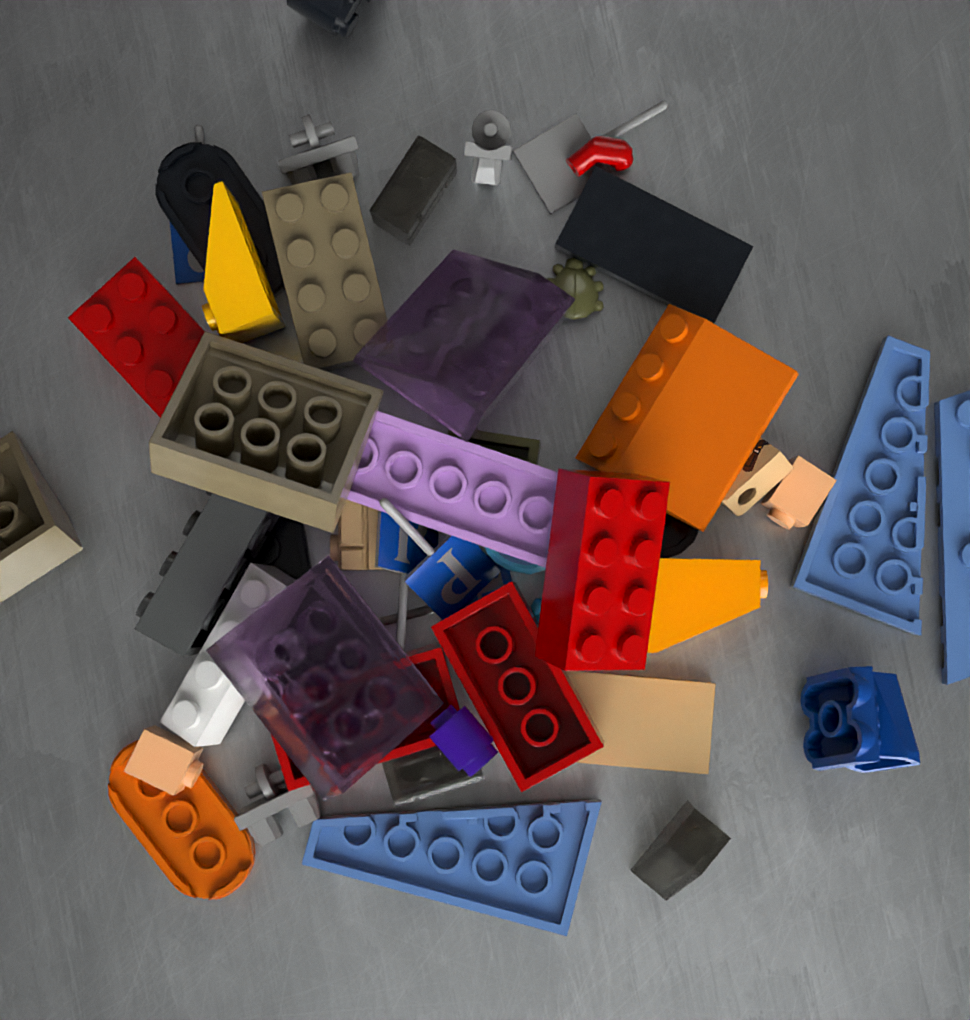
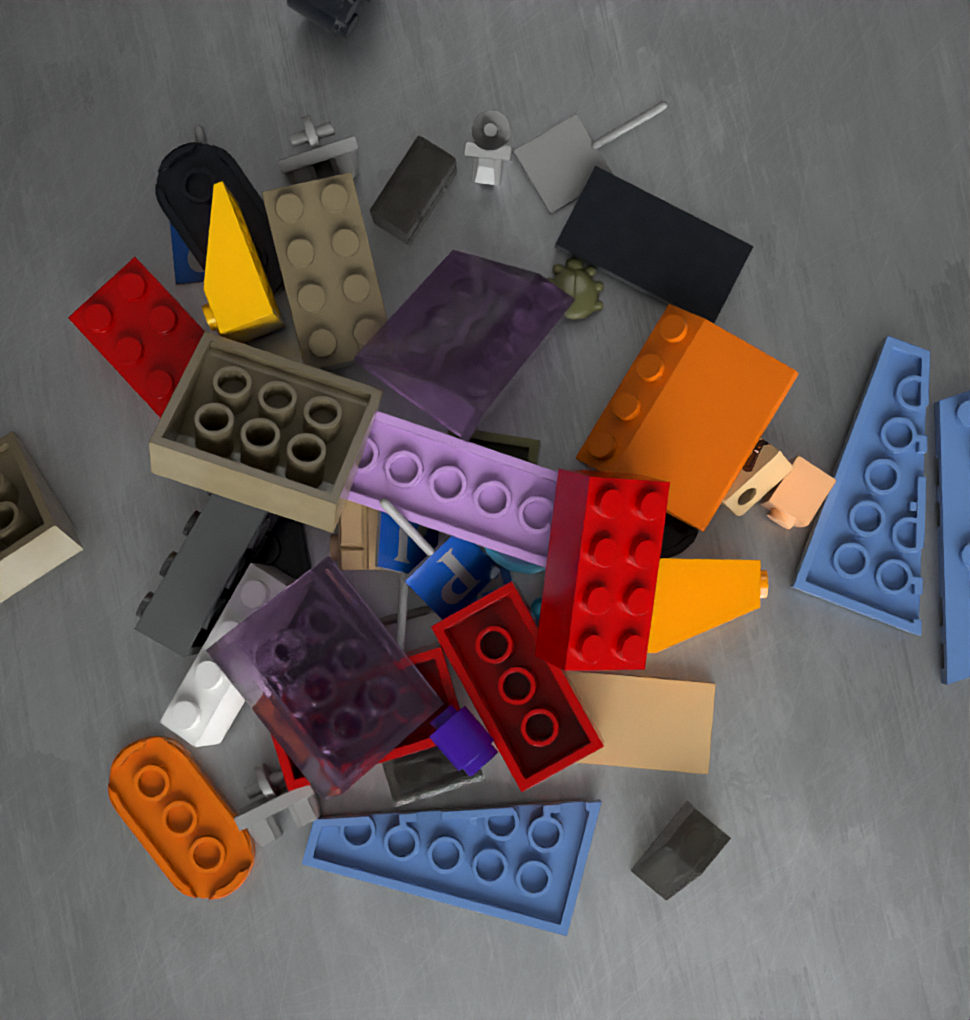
light nougat brick [123,725,204,796] -> none
red arm [566,135,634,177] -> none
blue piece [800,666,920,773] -> none

